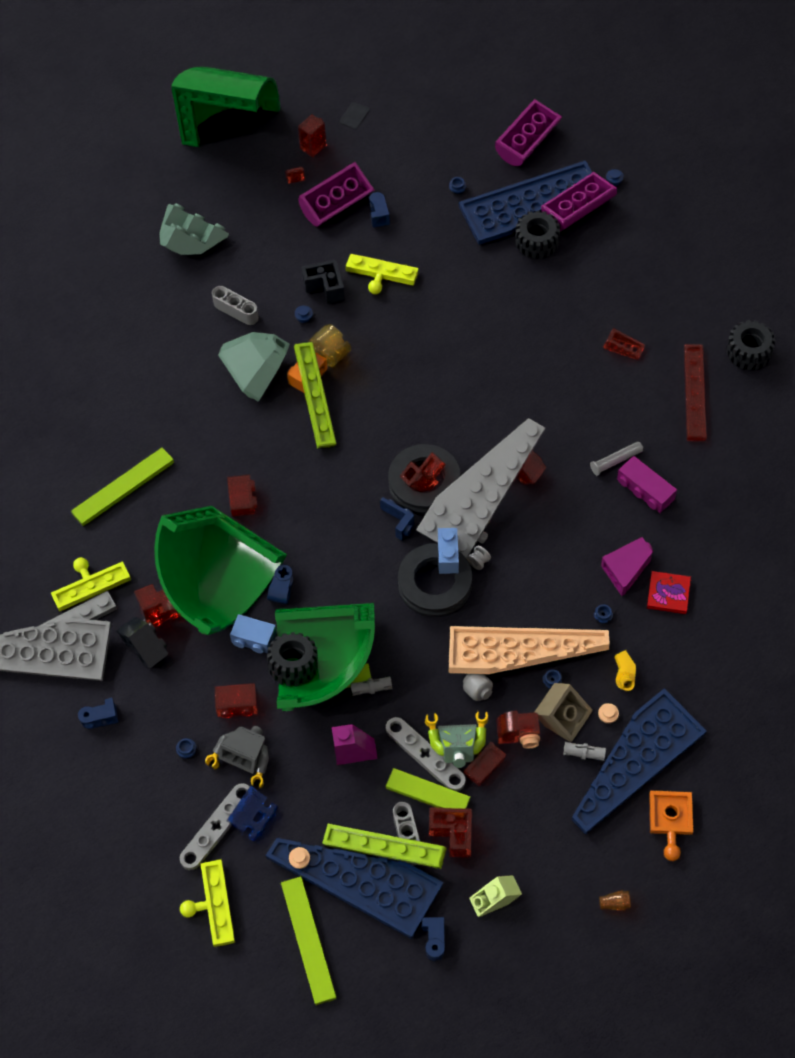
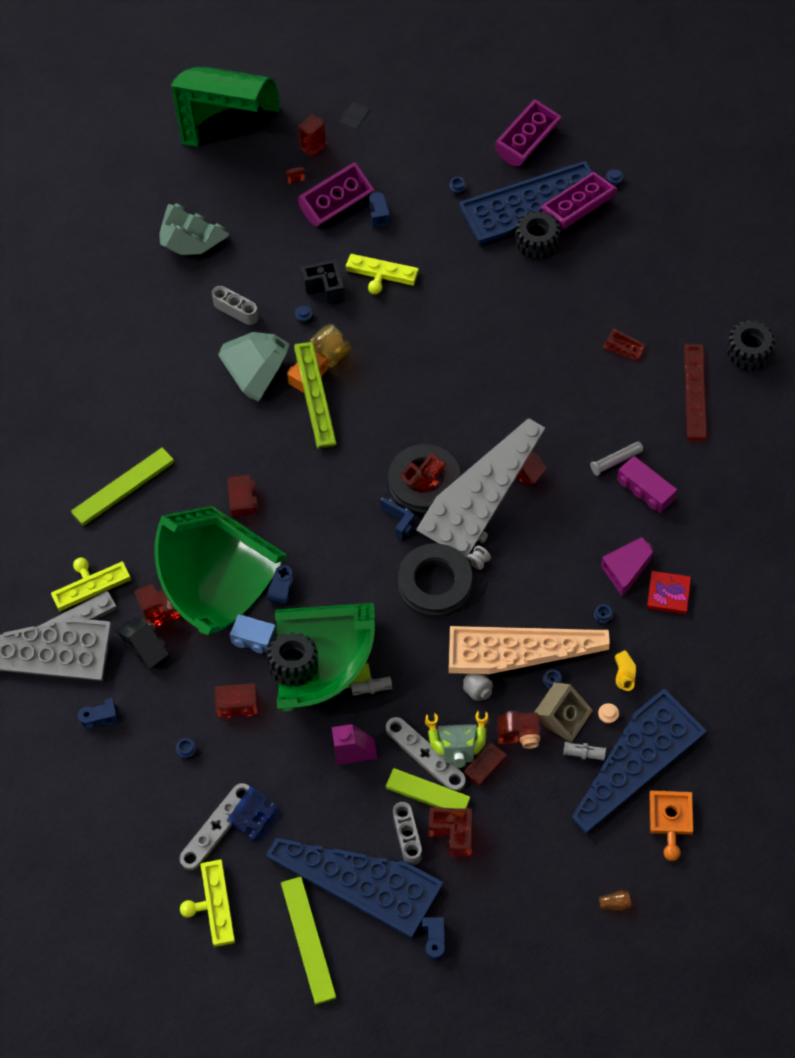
dark grey torso [205,726,269,788] -> none
light nougat plate [289,847,310,869] -> none
lime tile [322,824,446,869] -> none
medium blue brick [438,528,459,574] -> none
yellowish green slope [469,875,522,917] -> none

